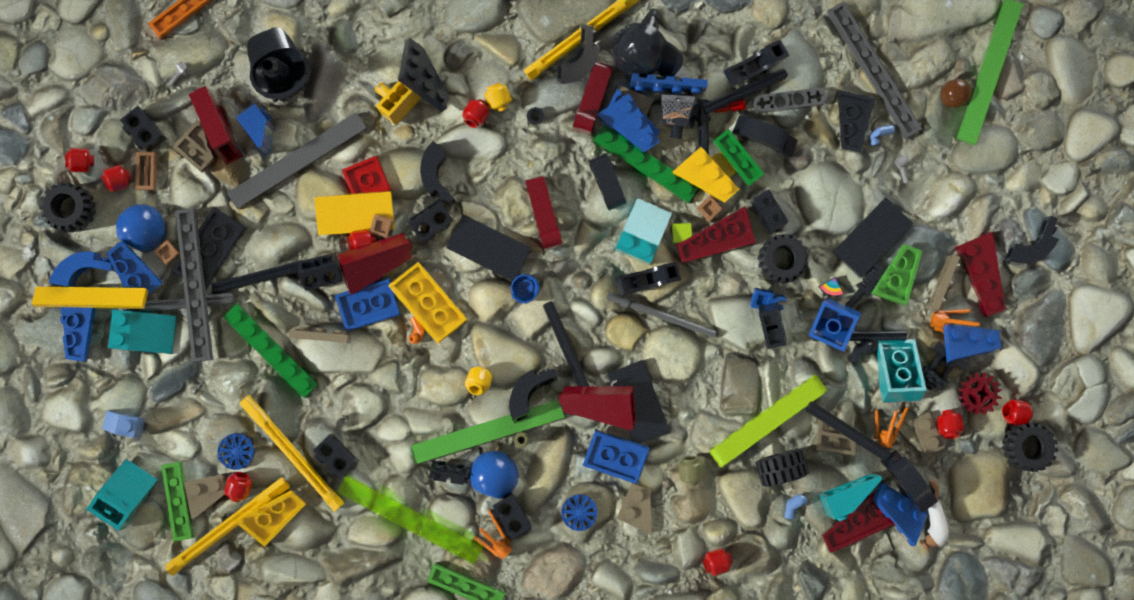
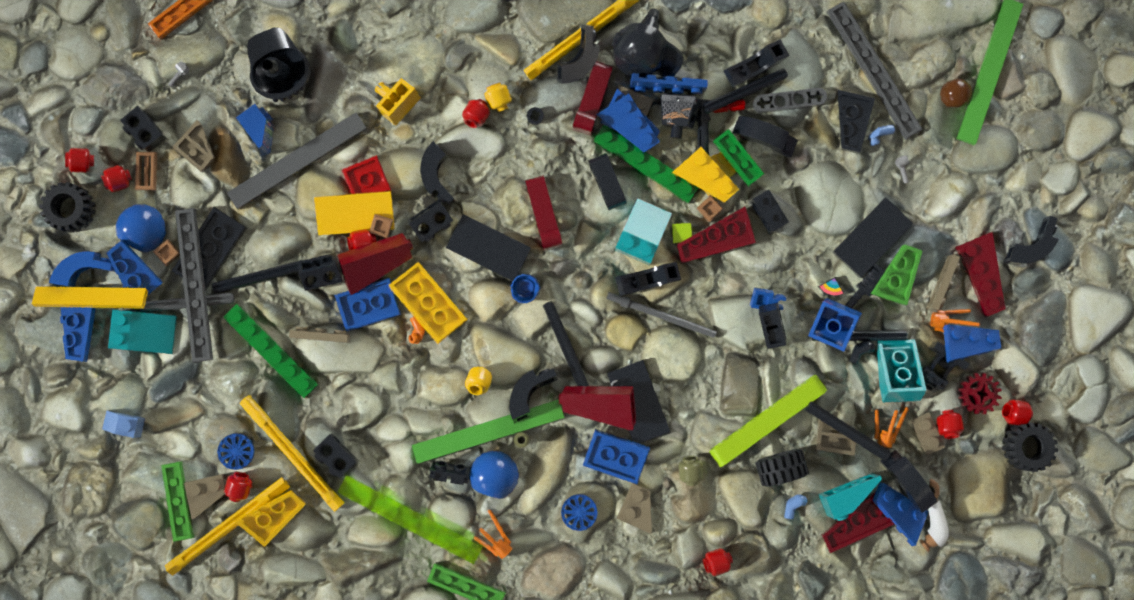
teal slope [86,459,158,531] -> none
dark red slope [188,86,243,165] -> none
black plate [398,38,449,112] -> none
black brick [491,493,532,540] -> none
black tyre [757,234,809,284] -> none

